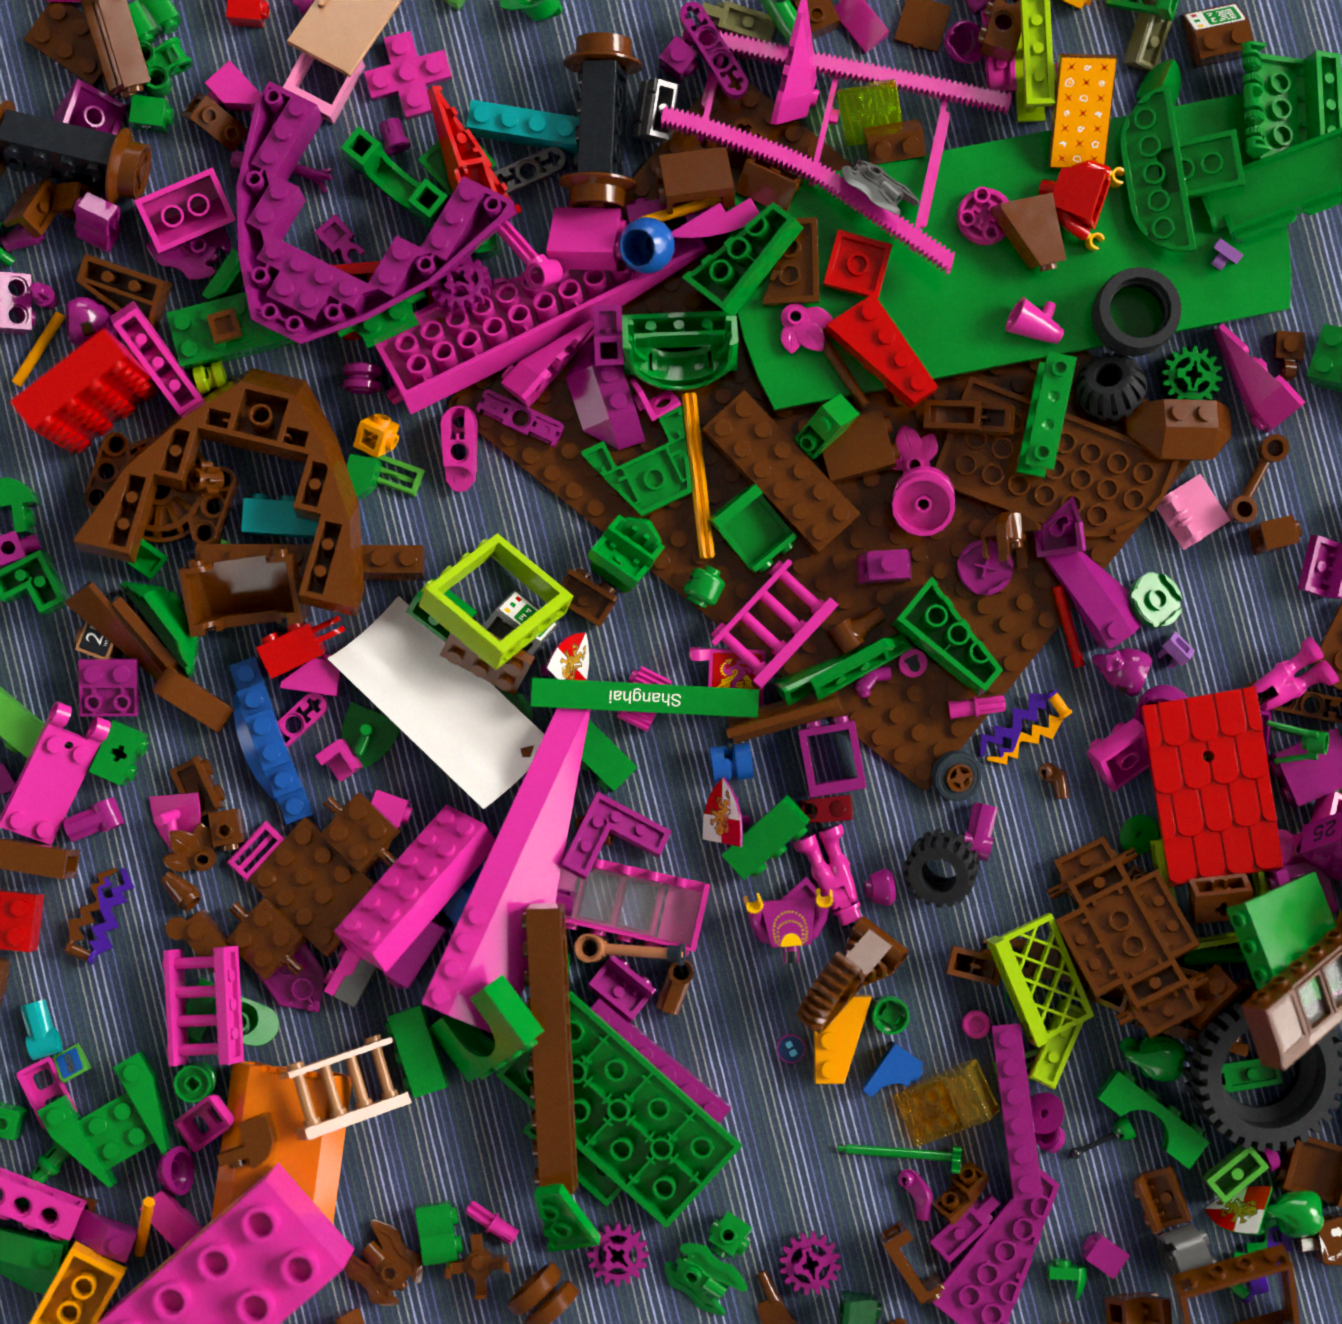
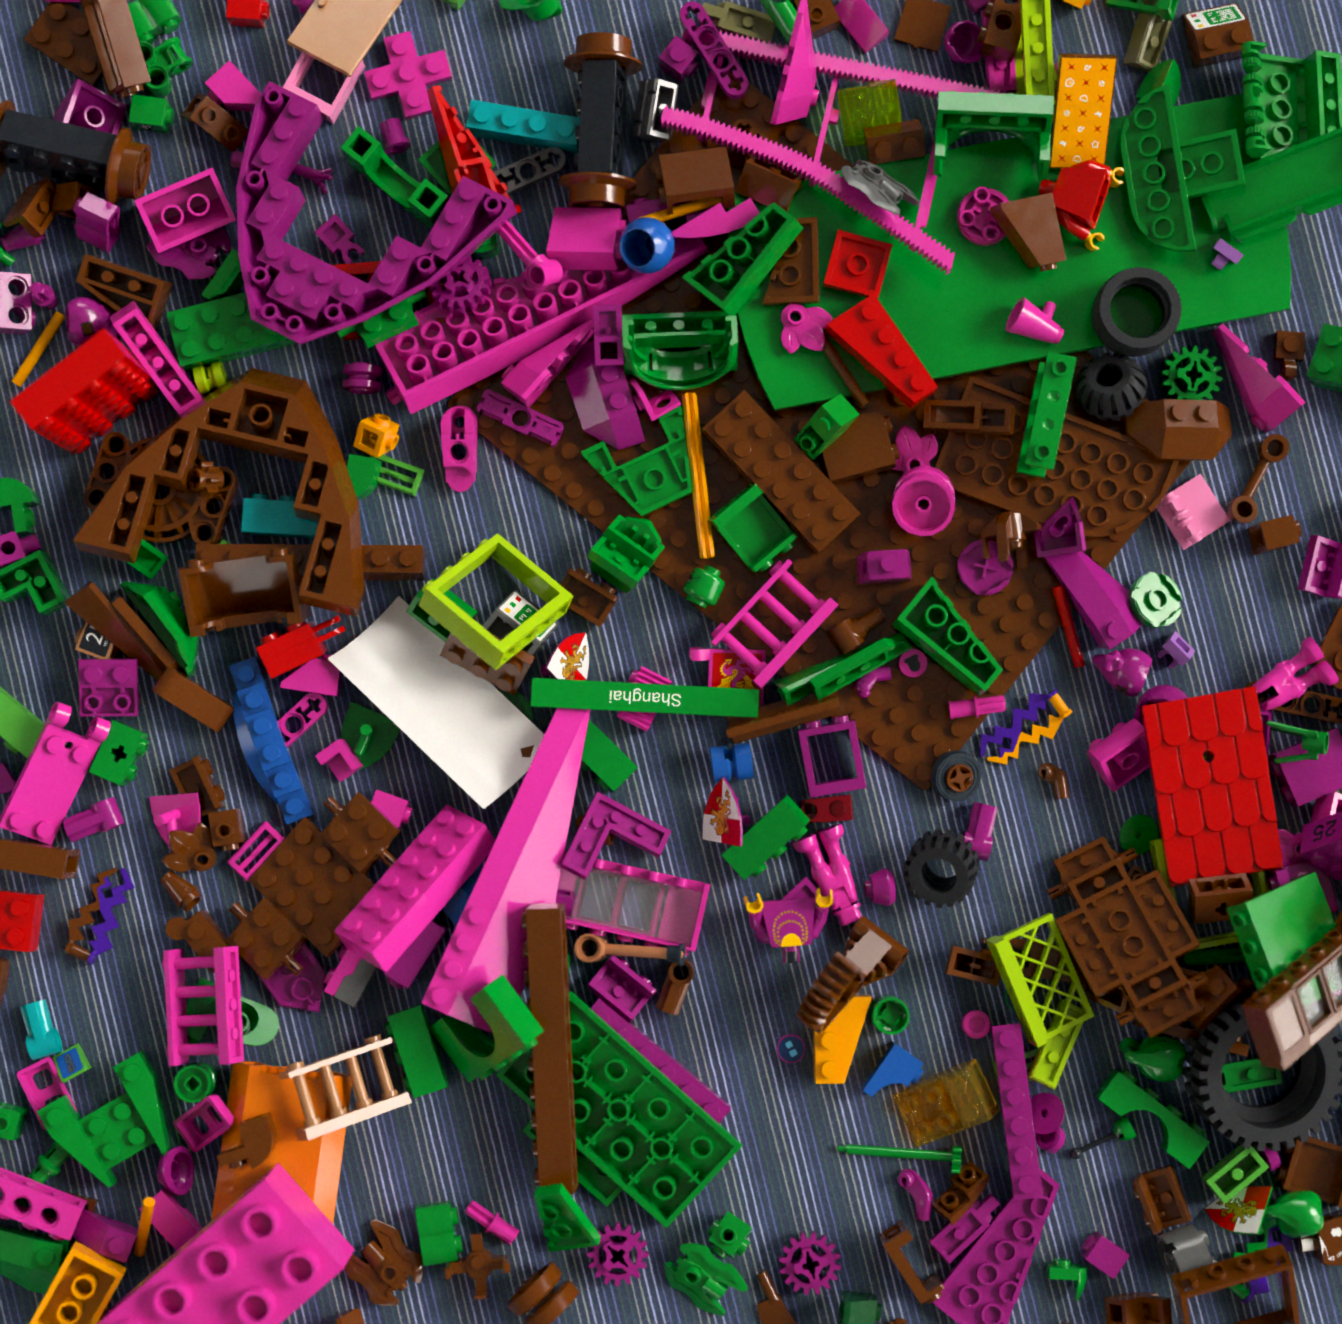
reddish brown plate [206,307,244,345] -> none
none -> green piece [933,91,1054,181]

